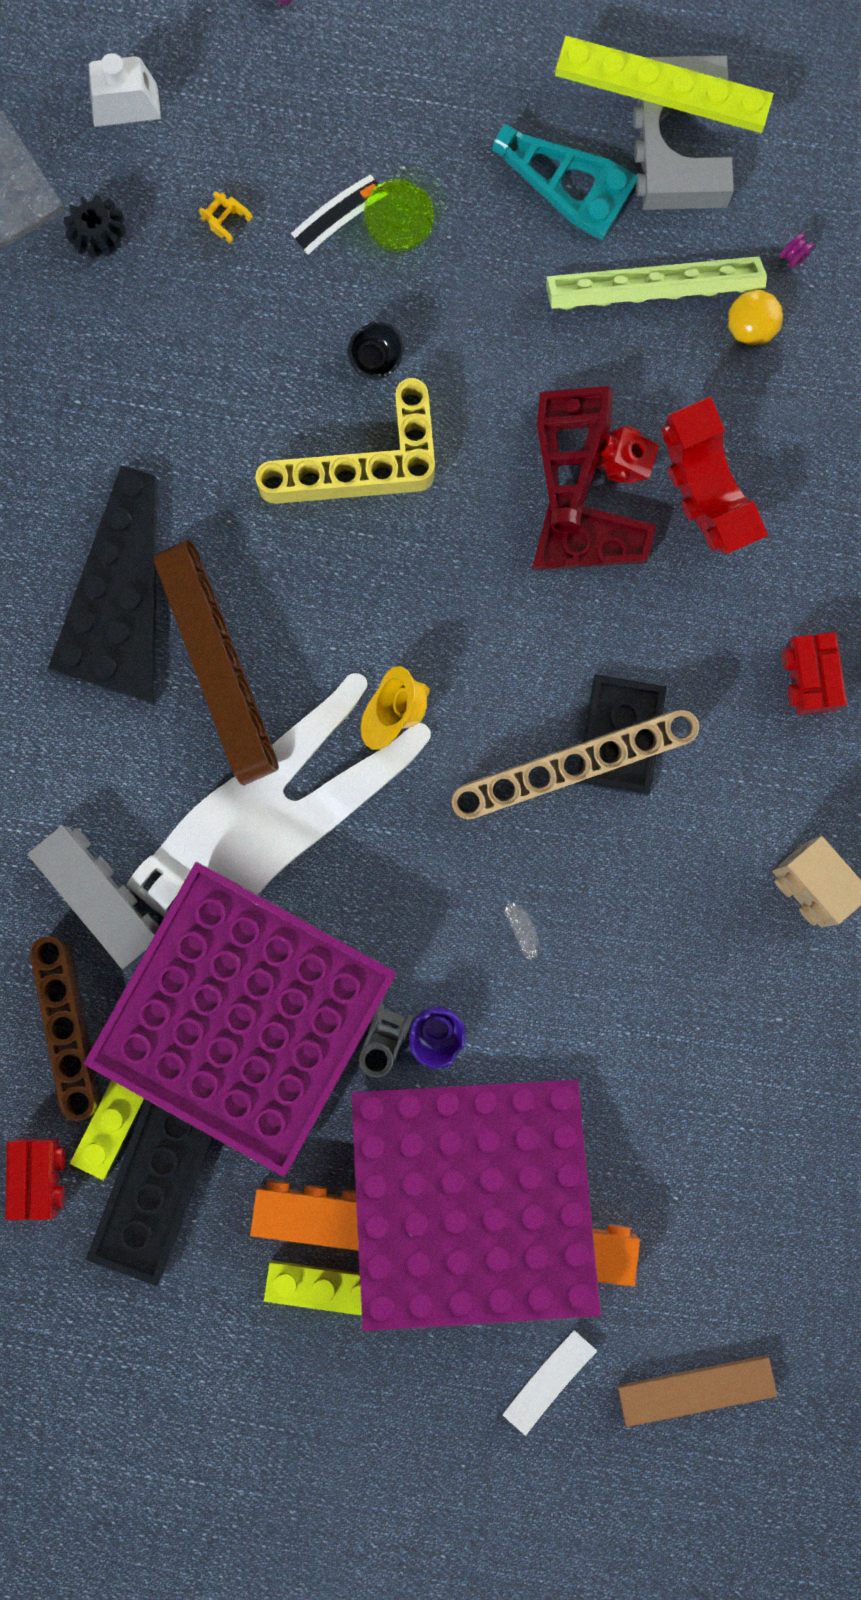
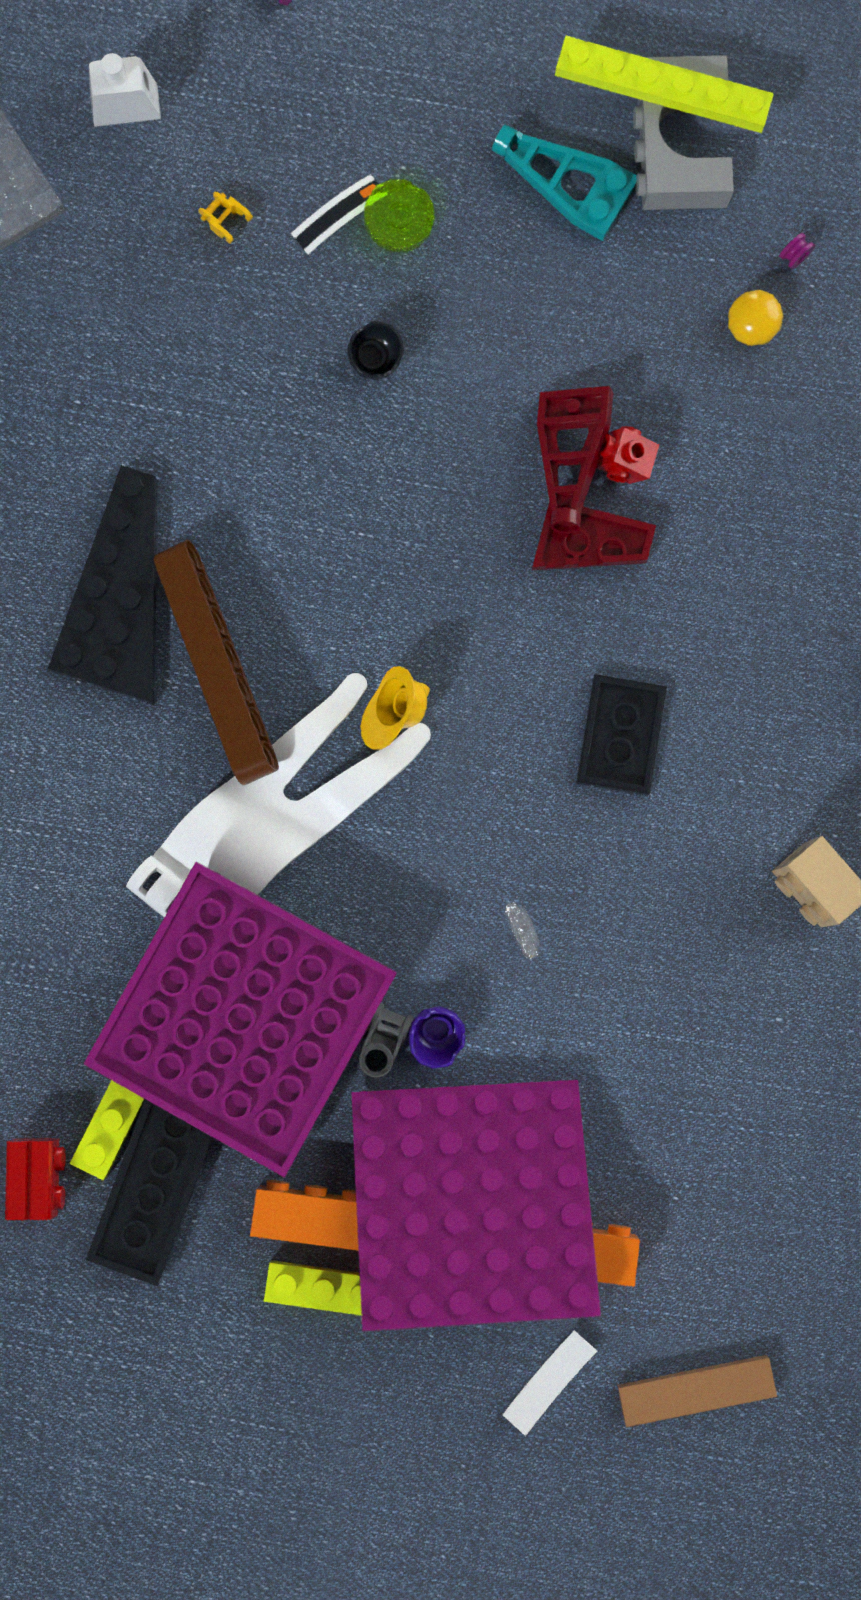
light grey brick [27,825,159,970] -> none
reddish brown beam [30,936,101,1121] -> none
black gear [64,193,126,260] -> none
light yellow beam [255,378,435,504] -> none
tan beam [451,710,699,819] -> none
yellowish green plate [547,256,767,309] -> none
red brick [661,396,769,554] -> none
red brick [782,632,847,716] -> none

